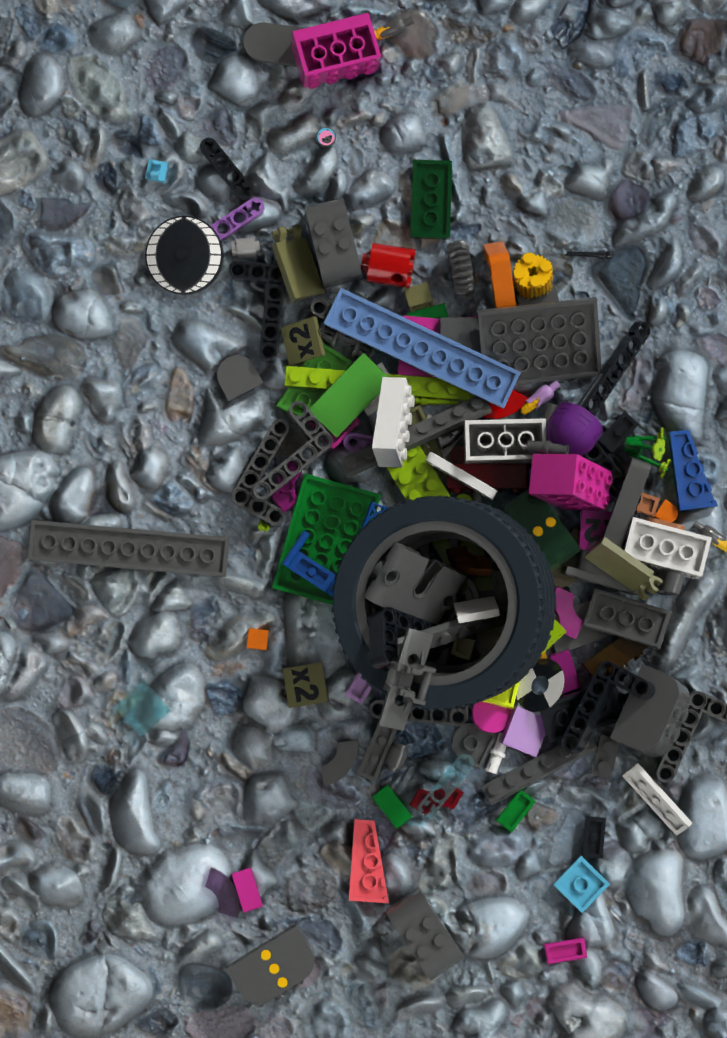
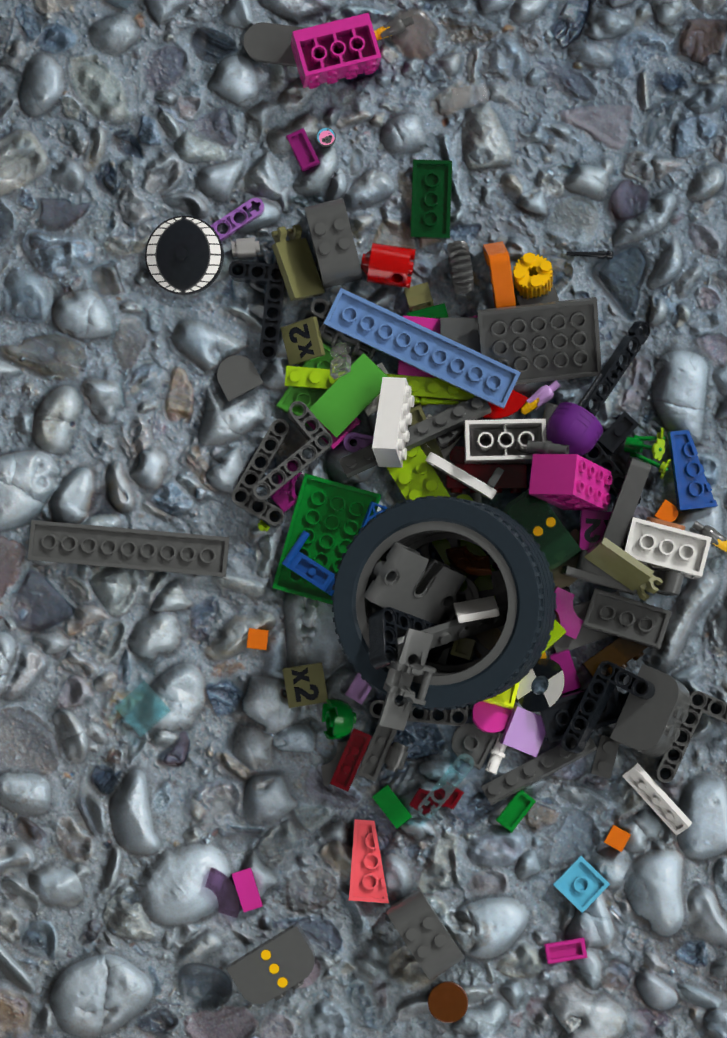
medium azure tile [145,159,169,183] -> none
black beam [200,138,254,202] -> none
black plate [582,816,606,859] -> none
nougat tile [635,493,660,517] -> none
none -> magenta tile [286,128,320,172]
none -> green cylinder [322,699,357,739]
none -> clear plate [330,342,351,380]
none -> dark red plate [330,728,372,792]
none -> reddish brown tile [428,981,468,1023]
none -> dark grey tile [487,467,504,488]
none -> orange tile [603,825,631,852]

